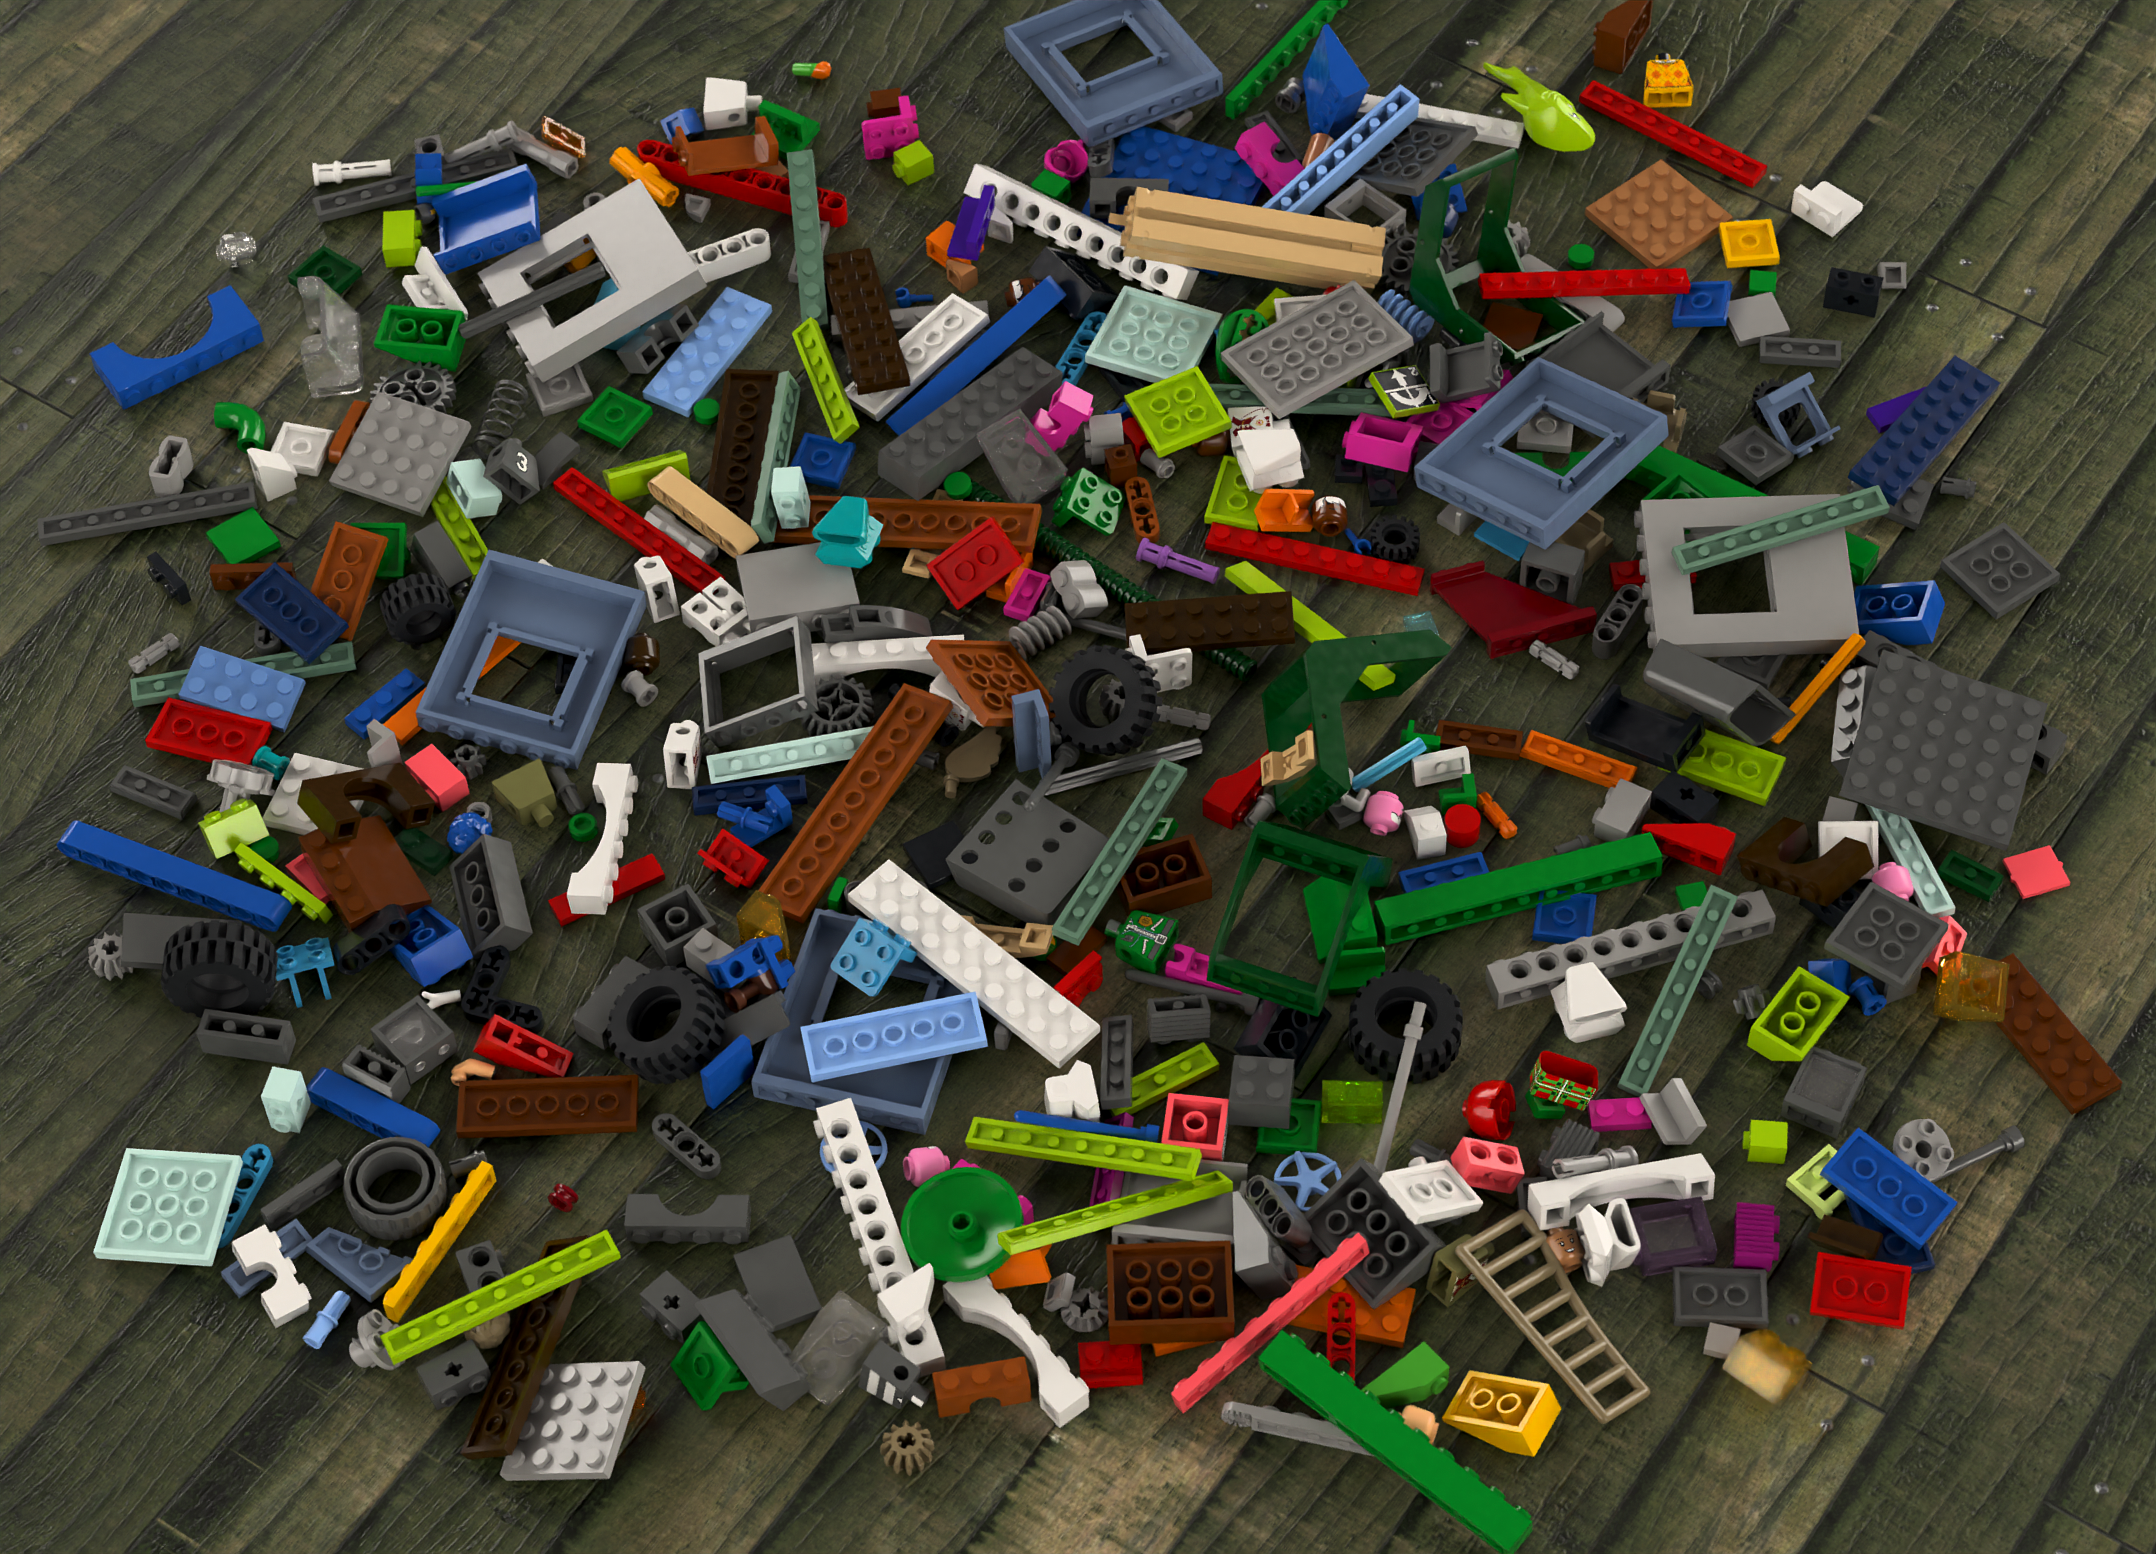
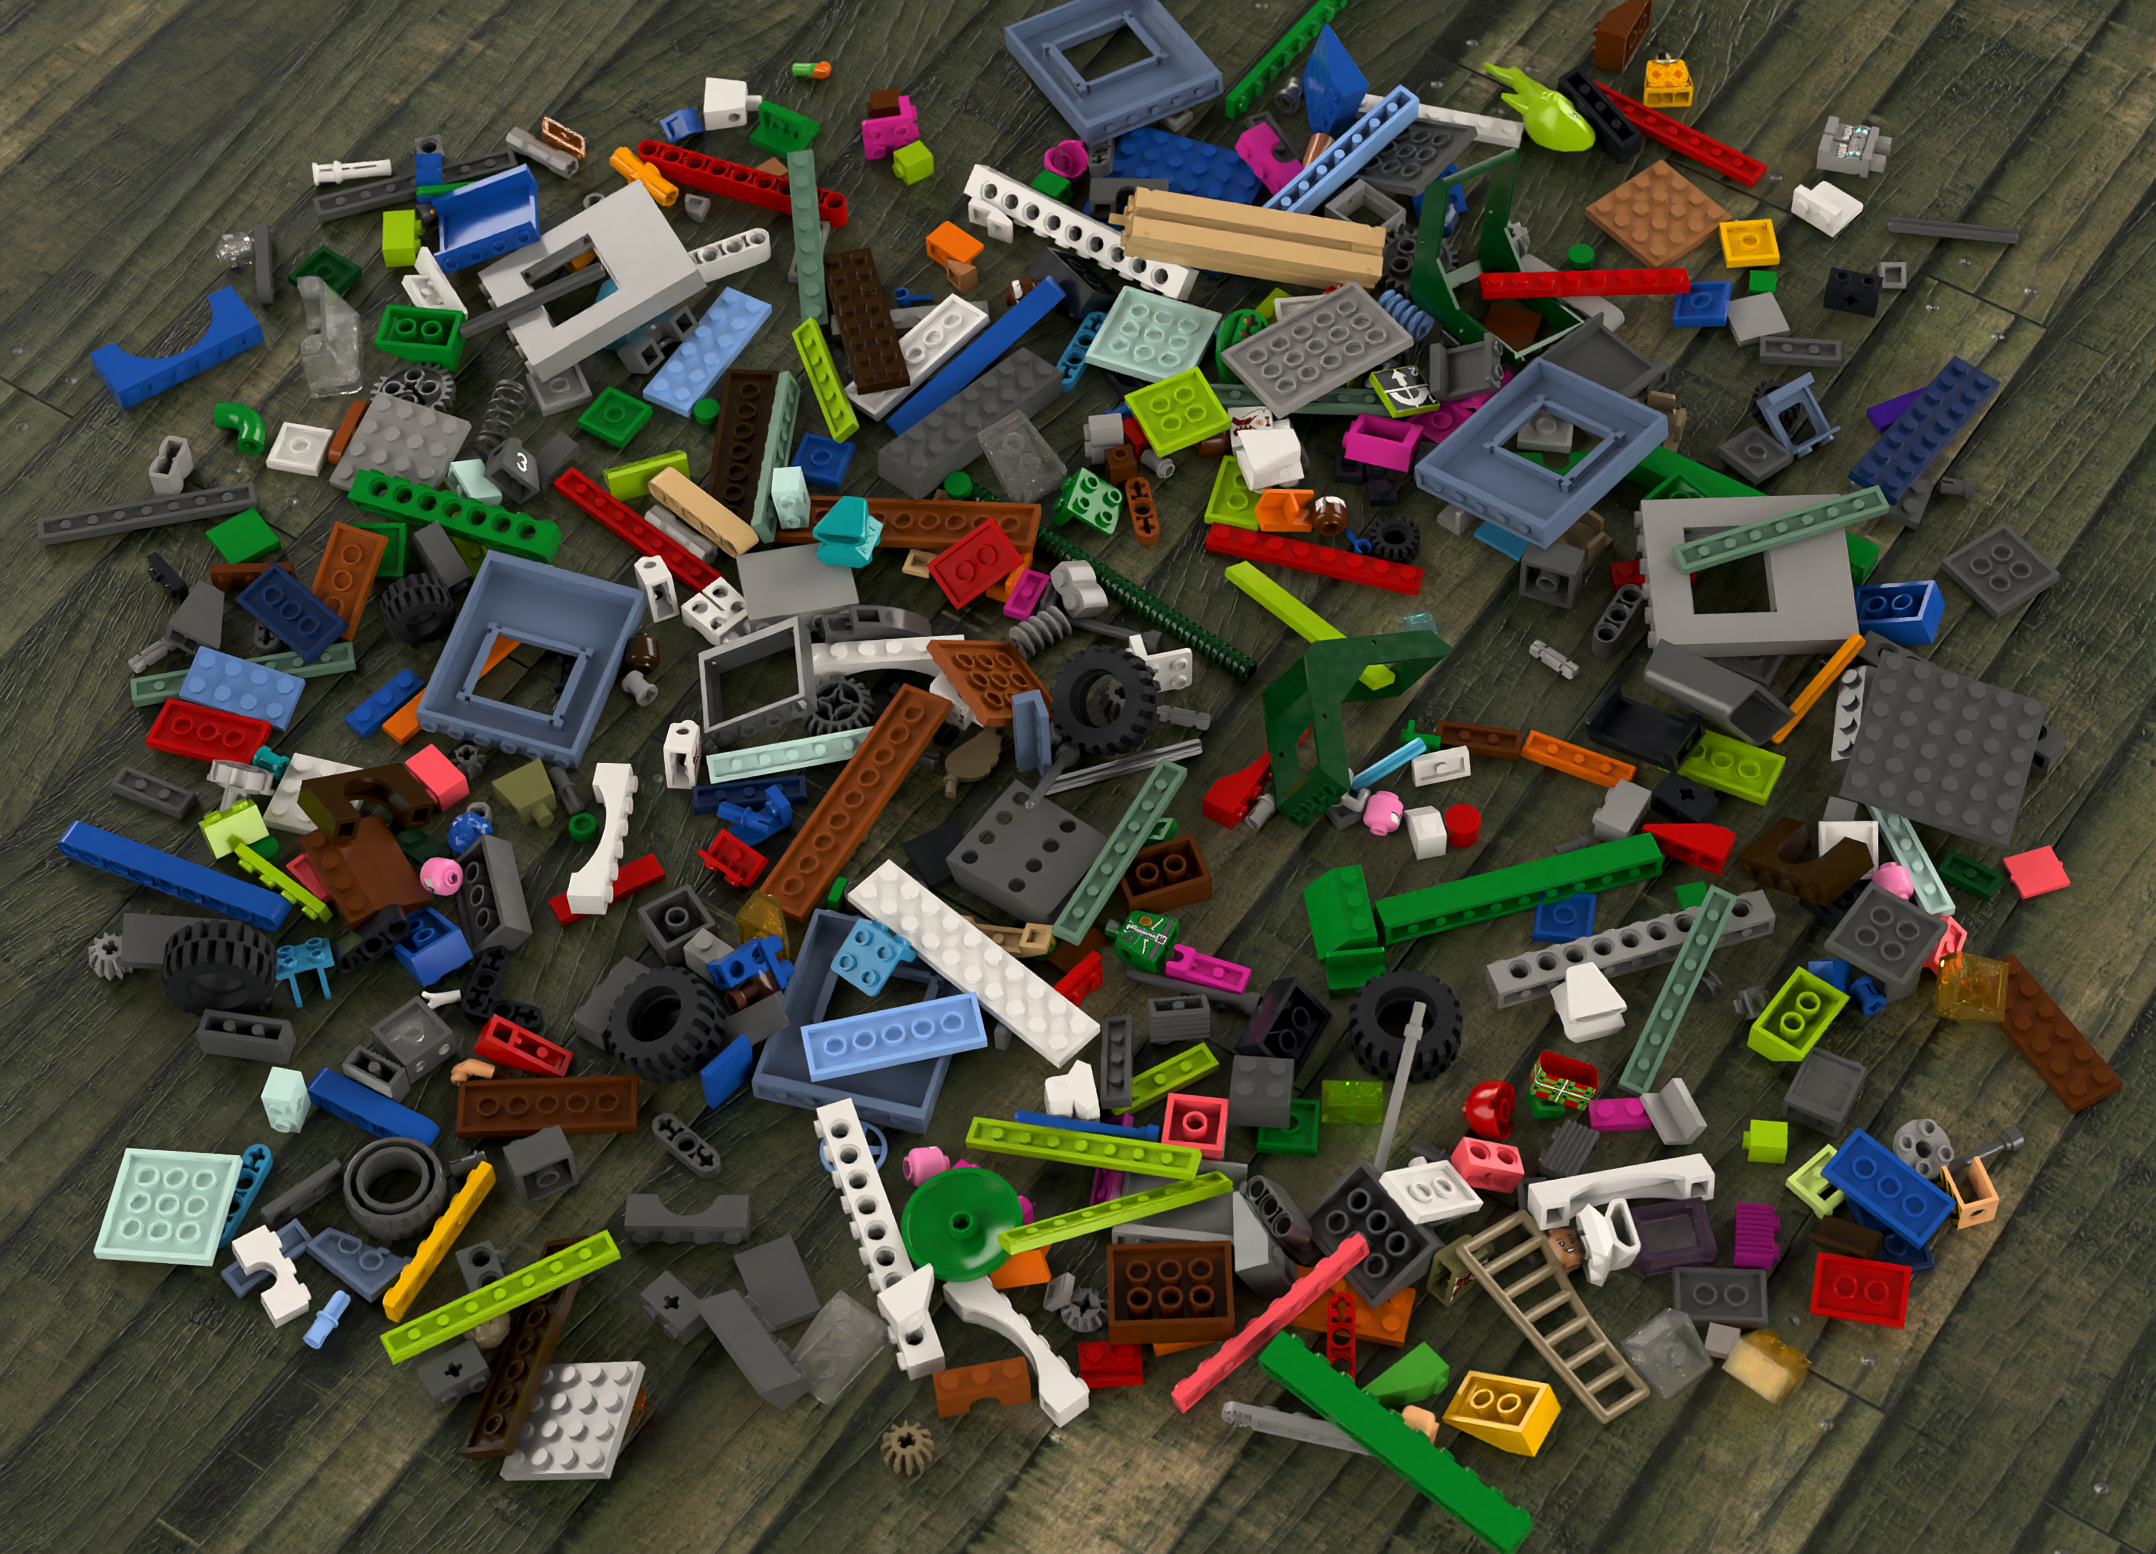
white slope [247,448,298,502] -> none
light grey plate [349,1309,406,1370] -> none
light grey panel [366,719,403,768] -> none
light grey pin [444,120,522,164] -> none
dark red bush [548,1184,579,1212] -> none
green bracket [670,1321,750,1411] -> none
dark orange panel [672,116,779,176] -> none
dark grey torso [858,1340,932,1409] -> none
dark purple panel [947,185,995,261] -> none
dark pink arch [1023,381,1094,456] -> none
dark brown plate [1125,591,1295,654] -> none
medium lavender pin [1136,538,1220,584] -> none
dark green window [1207,821,1393,1017] -> none
tan slope [1261,730,1316,786] -> none
light blue wheel [1274,1151,1342,1212] -> none
blue plate [1398,852,1489,894] -> none
dark red piece [1430,560,1597,659] -> none
green panel [1438,773,1477,816] -> none
orange axle [1476,792,1517,840] -> none
light grey pin [1552,1145,1638,1179] -> none
none -> dark grey slope [164,580,224,656]
none -> dark grey beam [254,223,274,305]
none -> green brick [347,468,563,565]
none -> bright pink head [420,857,463,896]
none -> dark grey brick [503,1124,580,1207]
none -> black brick [1557,65,1642,164]
none -> clear slope [1621,1308,1714,1400]
none -> light grey hips [1816,116,1892,178]
none -> dark grey axle [1887,216,2019,244]
none -> light nougat piece [1936,1156,1999,1230]

